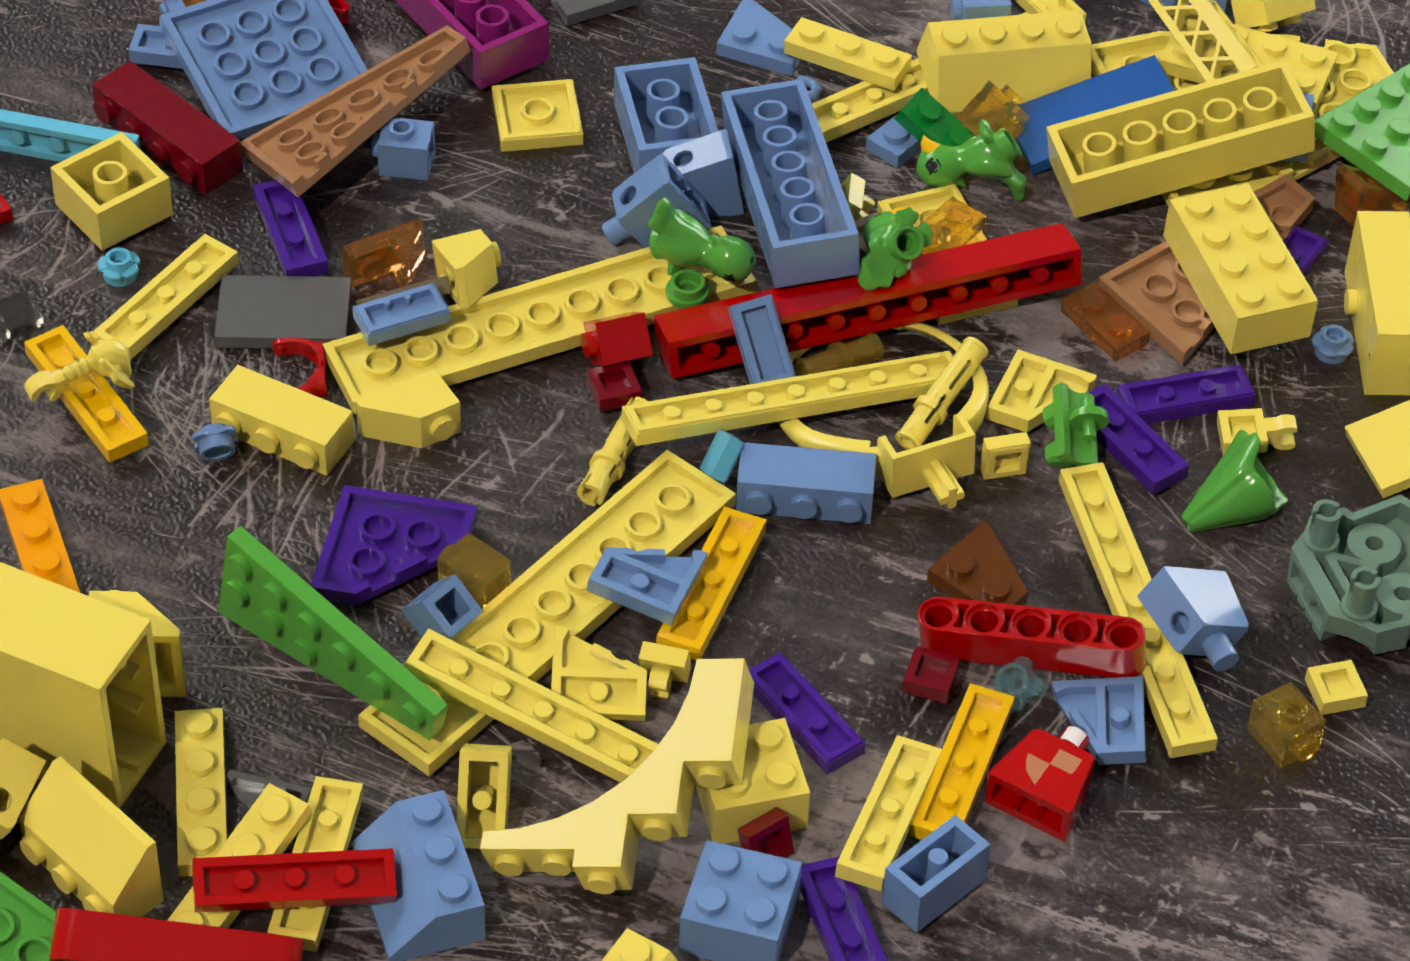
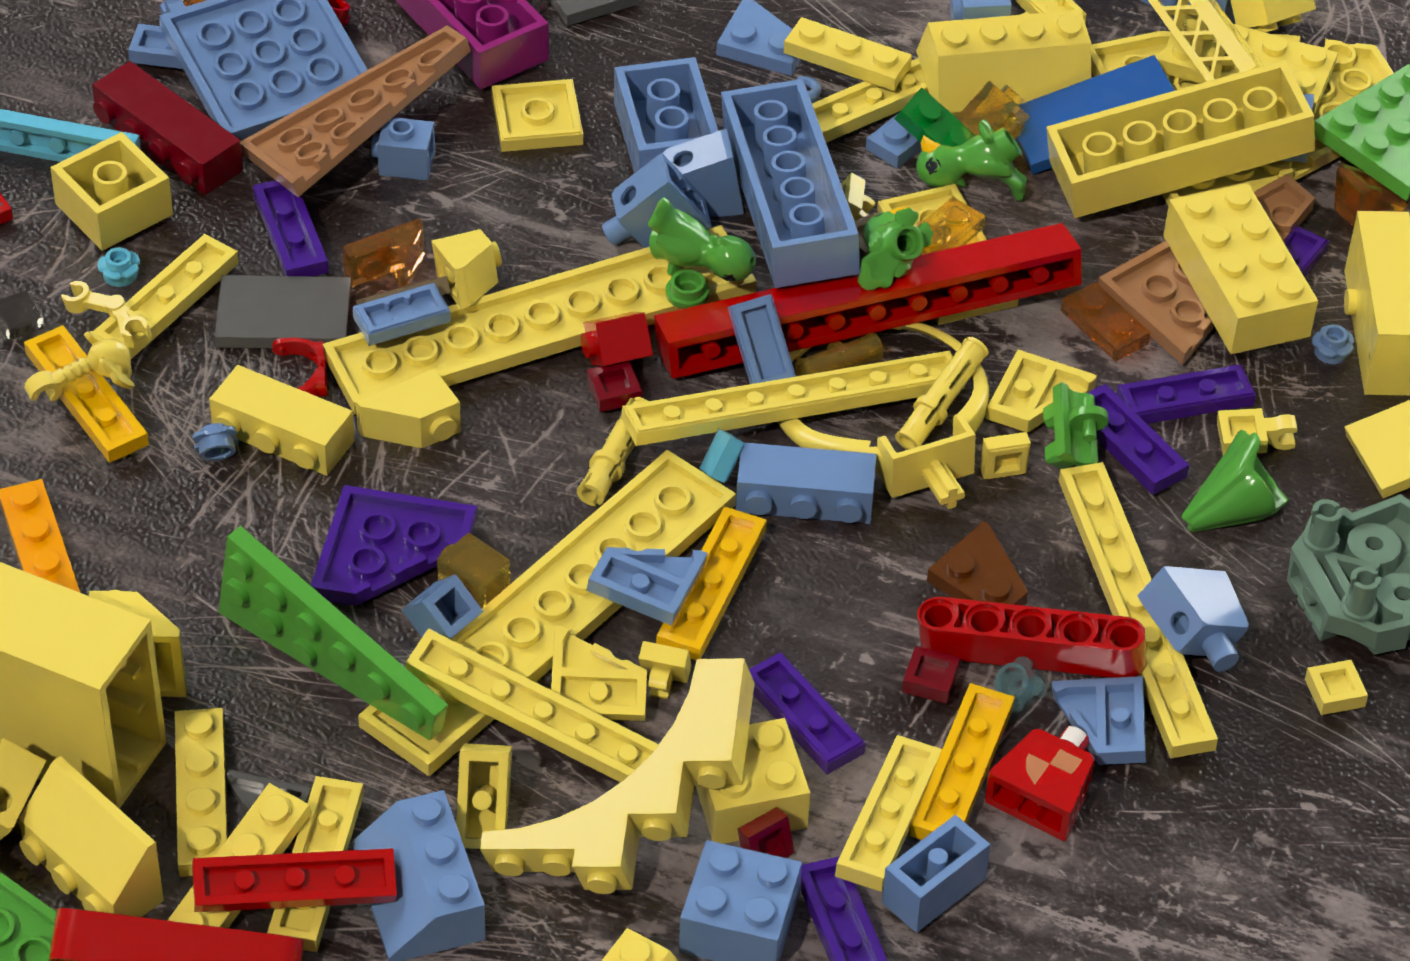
clear yellow brick [1247,682,1326,768] -> none
none -> light yellow piece [61,281,152,348]

